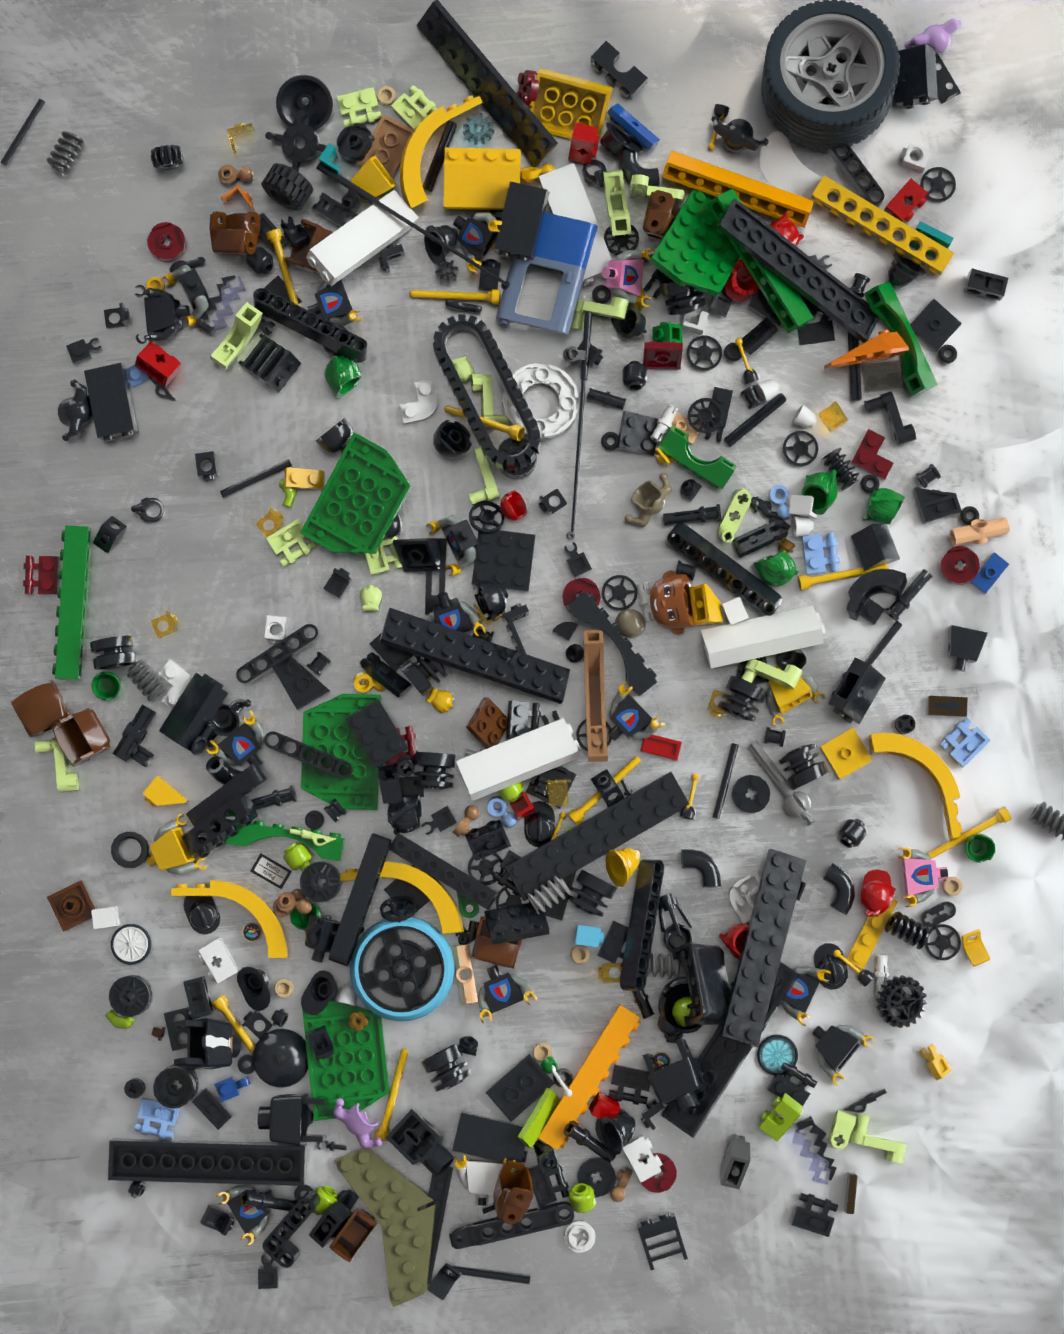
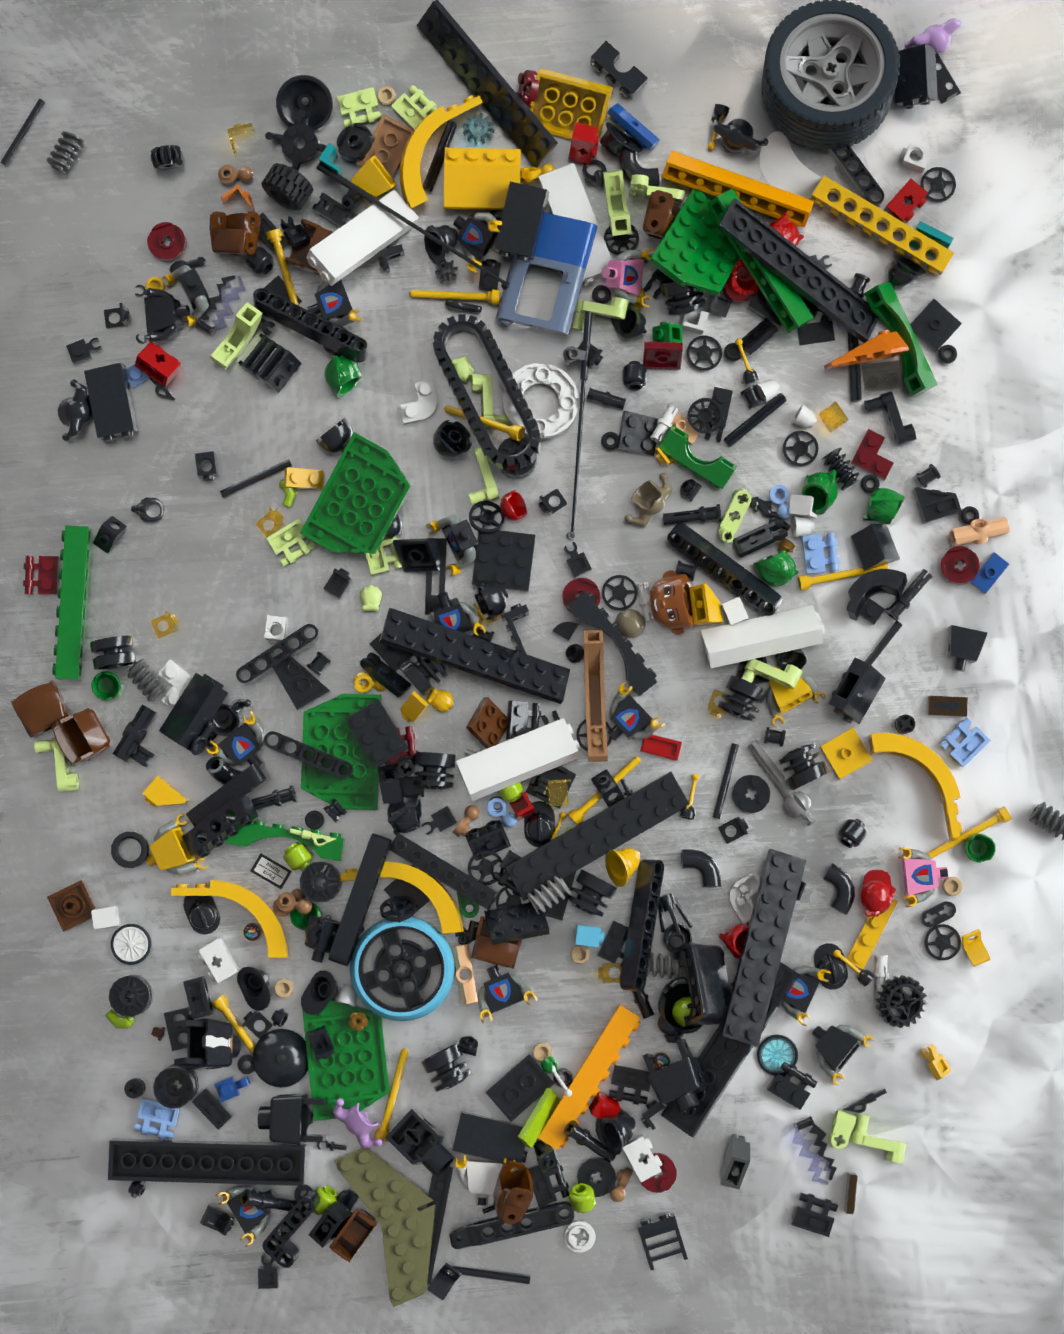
lime brick [759,1093,804,1142] -> none
black piece [885,911,929,949] -> none
black brick [964,268,1009,301] -> none
none -> yellow slope [399,691,429,723]
none -> black bracket [718,817,749,844]

